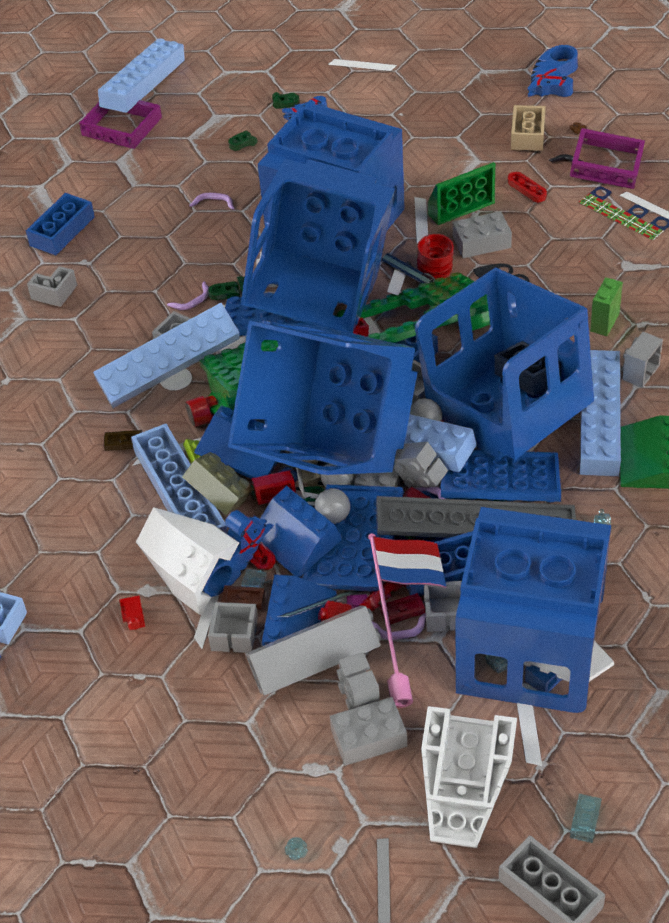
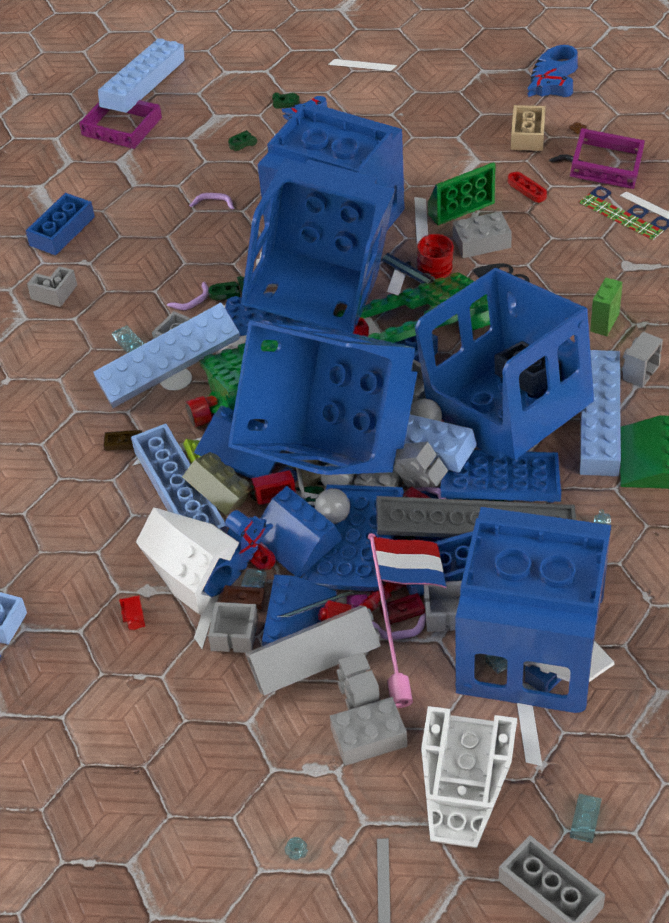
none -> clear light blue plate [112,325,145,353]

